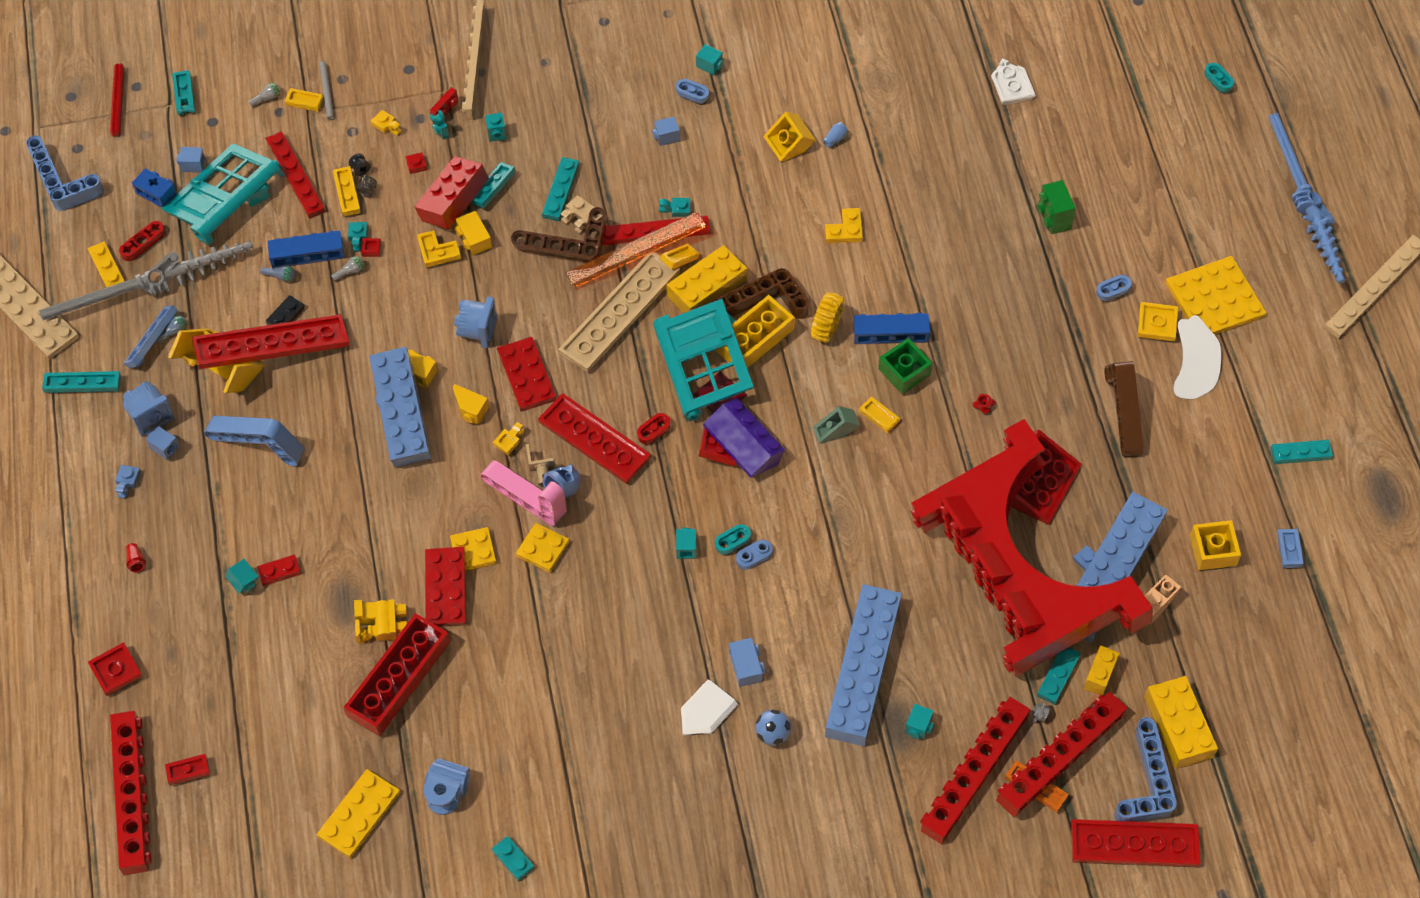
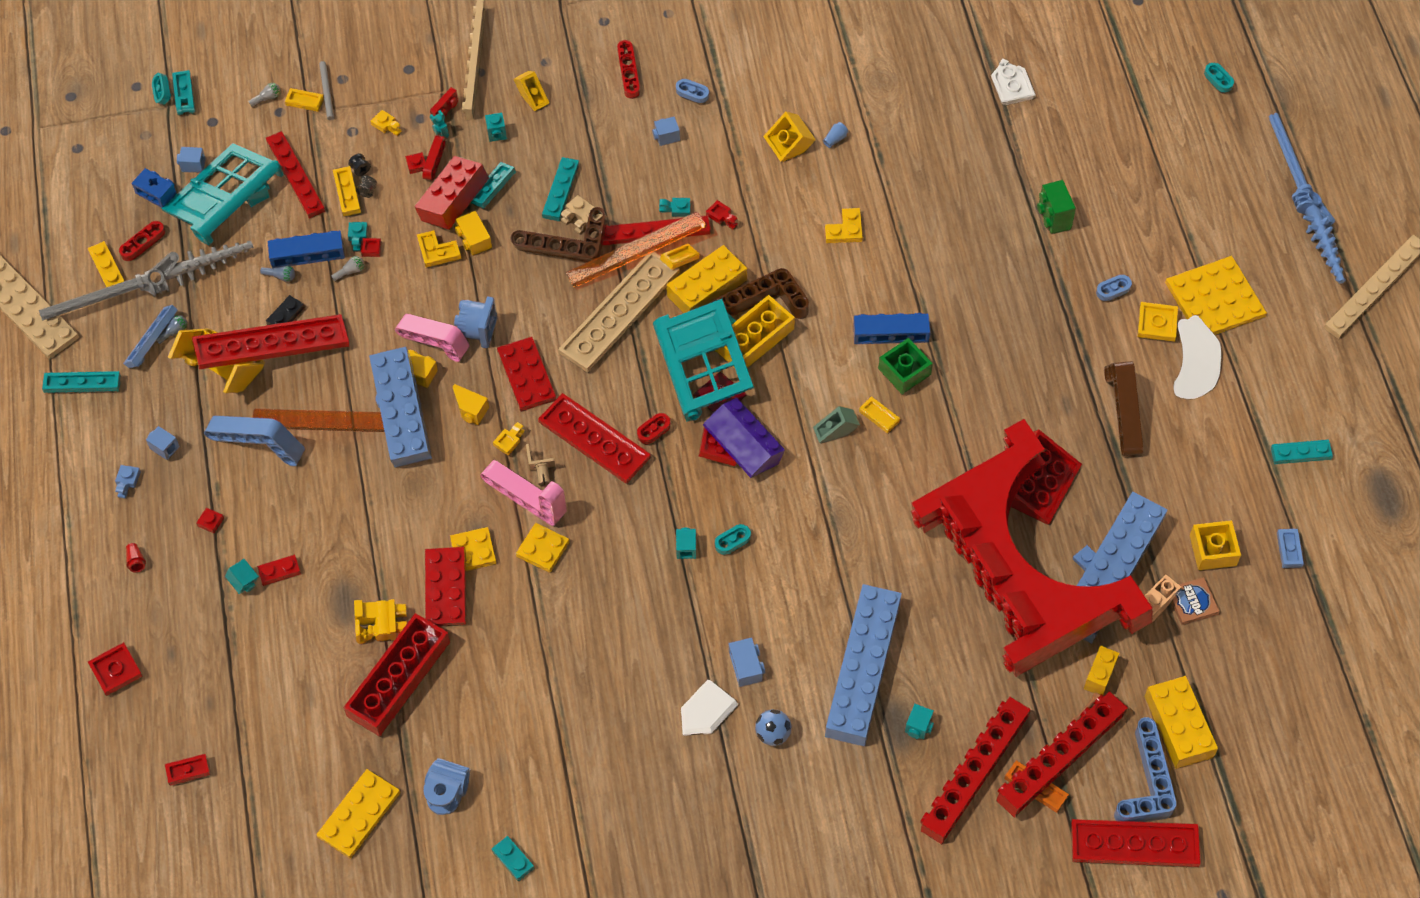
medium blue beam [26,135,104,211] -> none
red axle [110,63,124,137] -> none
red brick [110,710,152,876] -> none
medium blue piece [123,382,175,437] -> none
medium blue piece [543,465,581,499] -> none
teal brick [696,44,724,75] -> none
medium blue plate [736,540,772,570] -> none
yellow gear [811,292,844,342] -> none
red plate [973,394,995,414] -> none
light grey plate [1032,701,1050,723] -> none
teal plate [1037,647,1081,705] -> none
none -> teal plate [152,72,171,105]
none -> red plate [196,508,224,534]
none -> clear orange tile [253,409,385,432]
none -> bright pink beam [395,314,469,362]
none -> red beam [422,135,446,181]
none -> yellow slope [513,71,549,111]
none -> red beam [617,40,640,99]
none -> red plate [706,200,738,229]
none -> tile [1171,577,1220,625]

